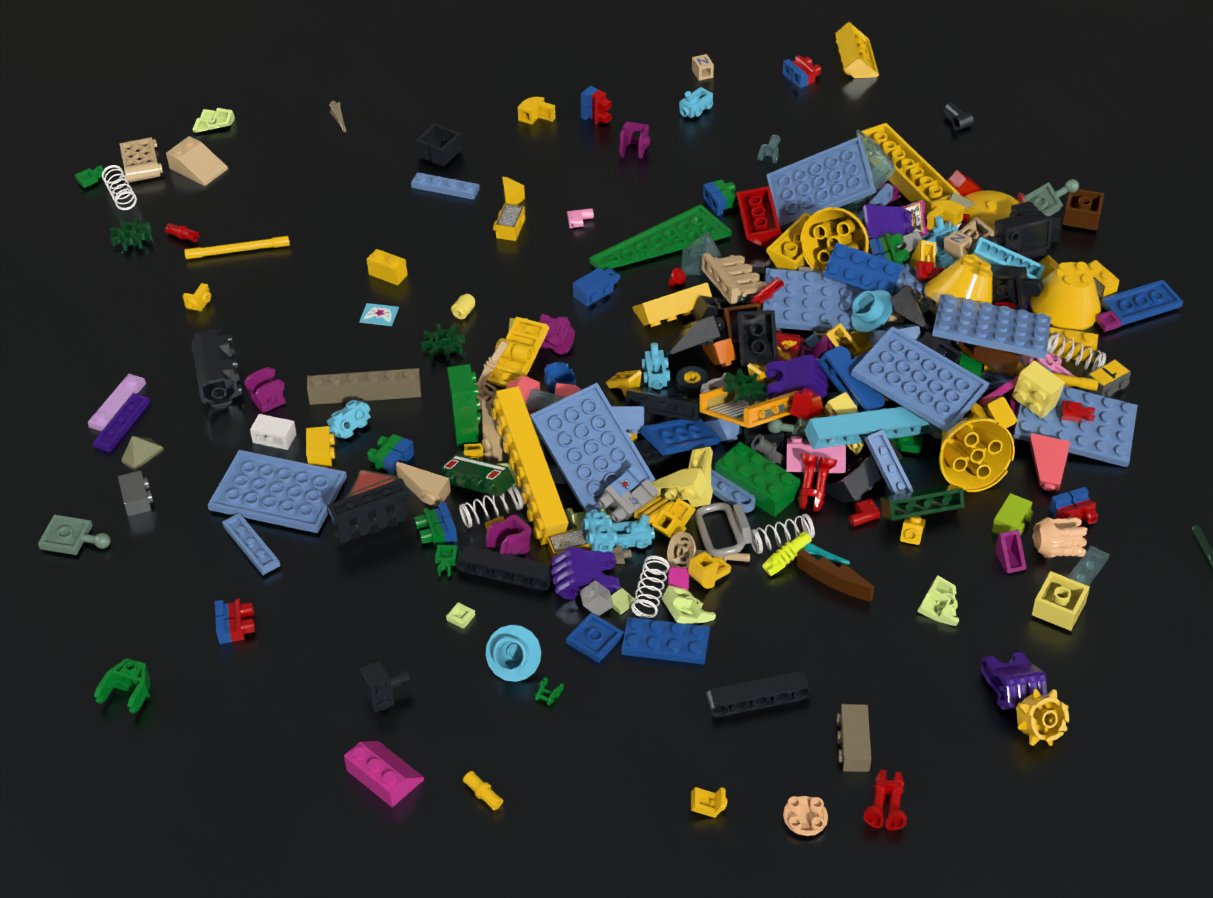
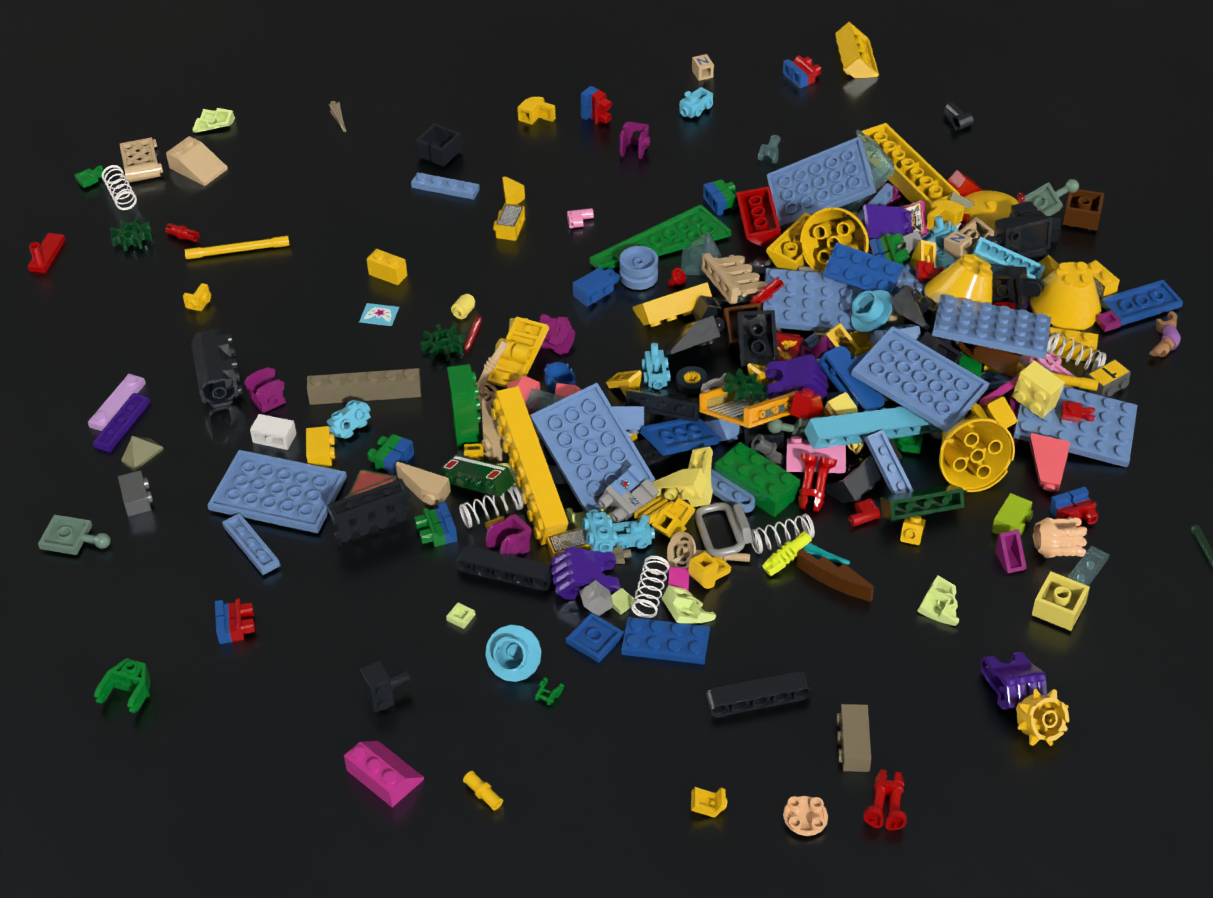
green plate [435,545,458,577] -> none
orange slope [702,338,737,367] -> none
none -> red piece [28,233,65,273]
none -> red piece [464,316,482,353]
none -> medium blue wheel [619,246,658,290]
none -> medium nougat piece [1149,311,1181,357]

